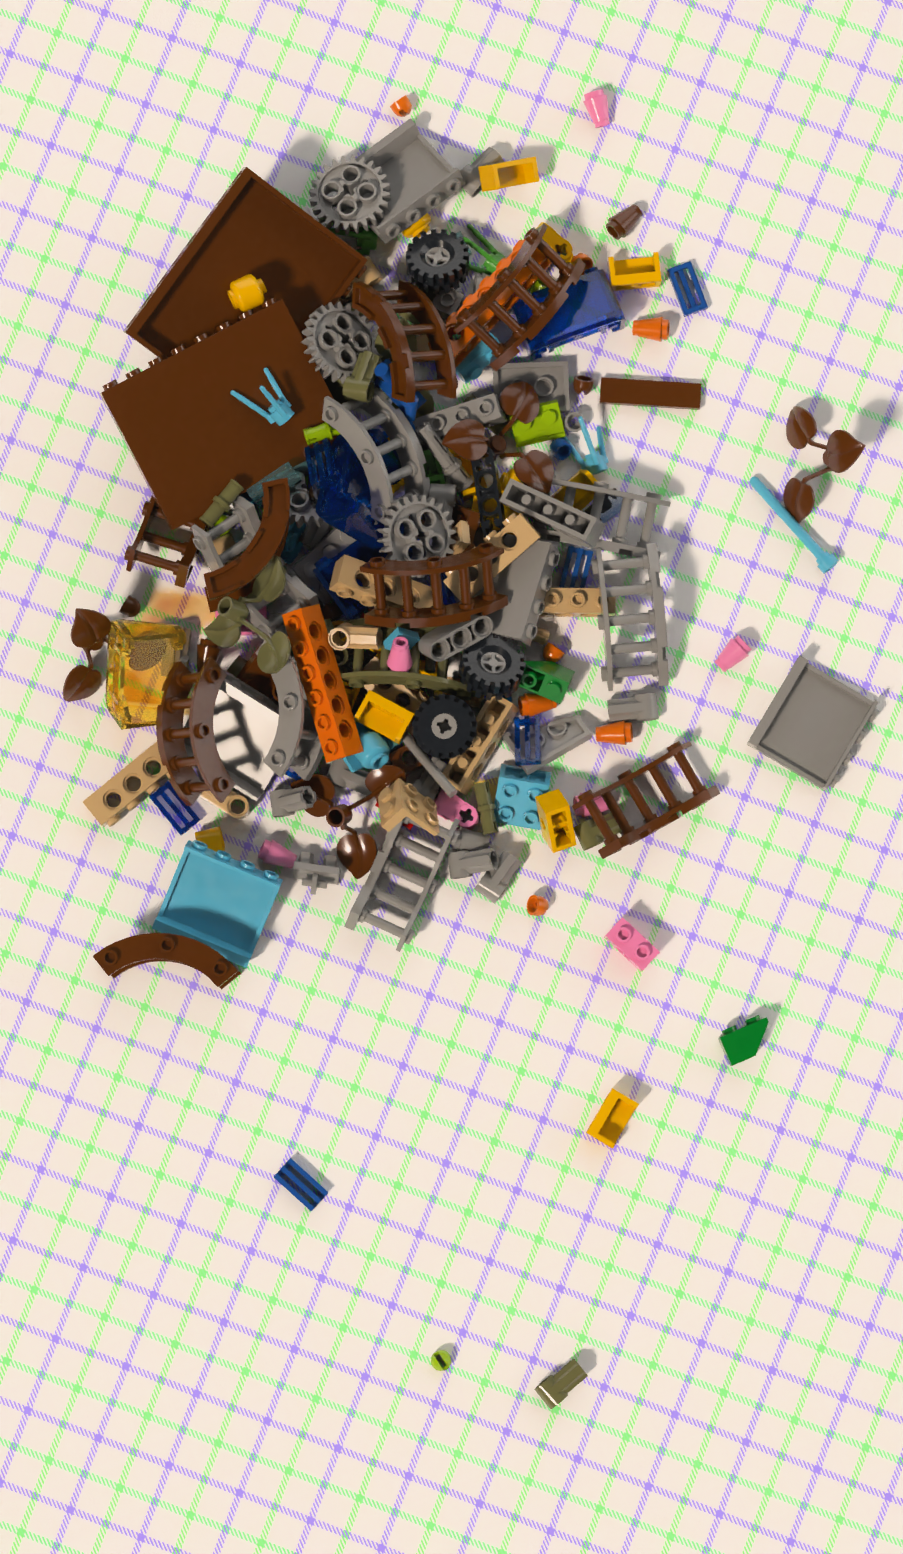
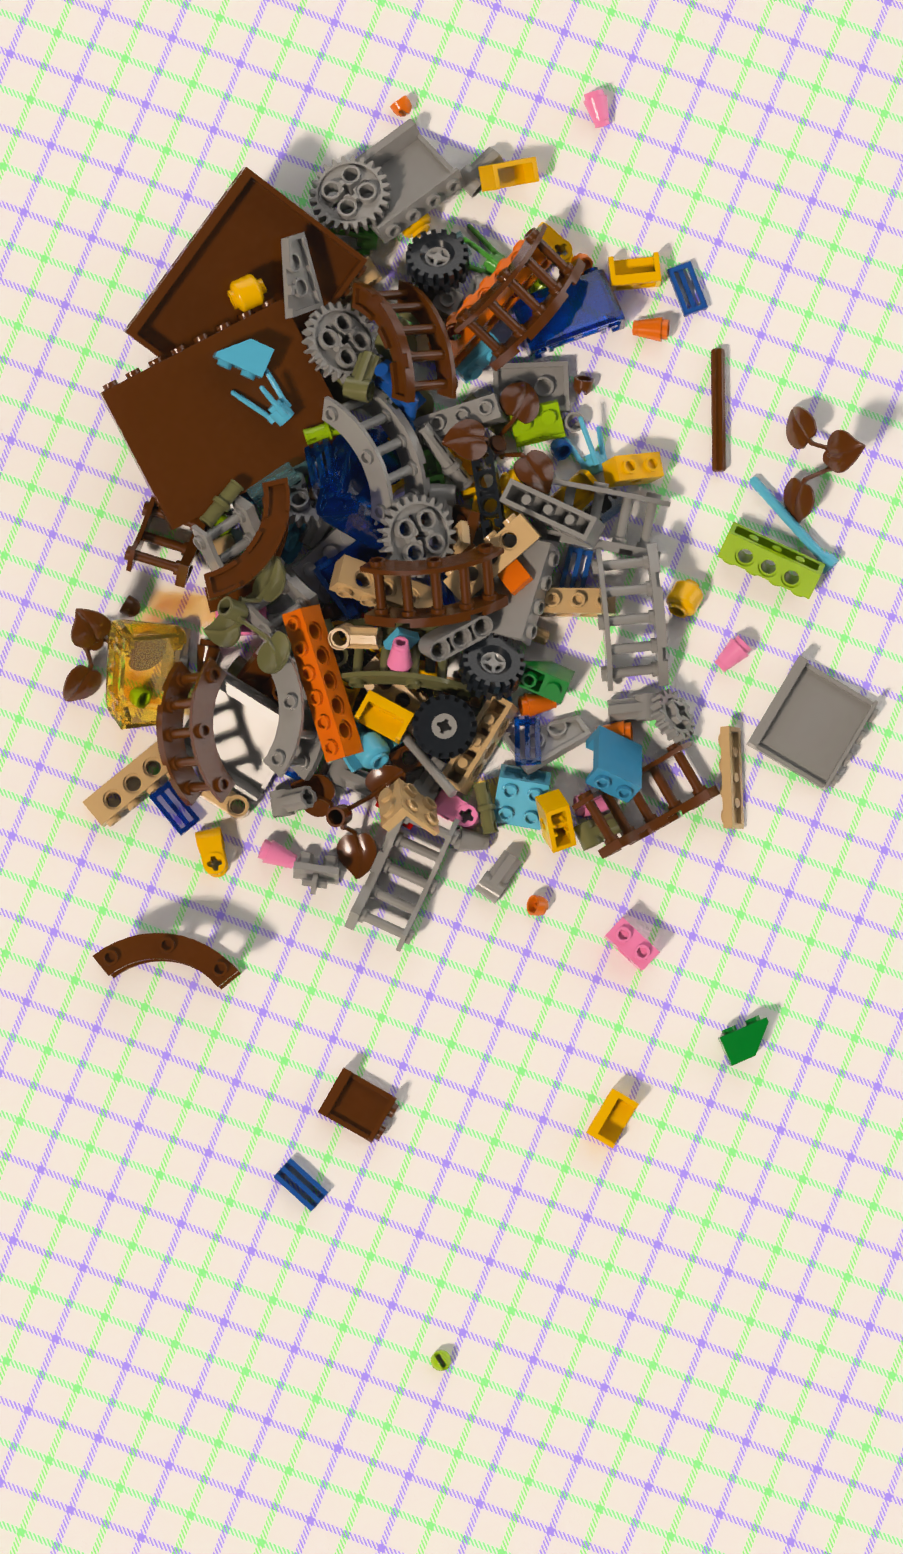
medium azure panel [151,840,283,968] -> none
light grey piece [447,848,499,879] -> none
olive piece [534,1359,588,1410] -> none
orange hinge [543,642,565,663] -> none
reddish brown tile [599,377,702,410] -> none
reddish brown cone [606,204,643,240] -> none
none -> lime hinge [129,686,152,709]
none -> medium azure slope [213,339,274,381]
none -> light grey wing [281,232,324,319]
none -> reddish brown panel [318,1067,399,1143]
none -> orange tile [497,559,533,596]
none -> dark azure panel [585,725,642,803]
none -> yellow brick [602,451,664,487]
none -> light grey gear [649,688,695,743]
none -> yellow head [666,579,703,618]
none -> reddish brown axle [711,348,726,472]
none -> lime brick [717,522,825,599]
none -> tan plate [718,726,744,830]

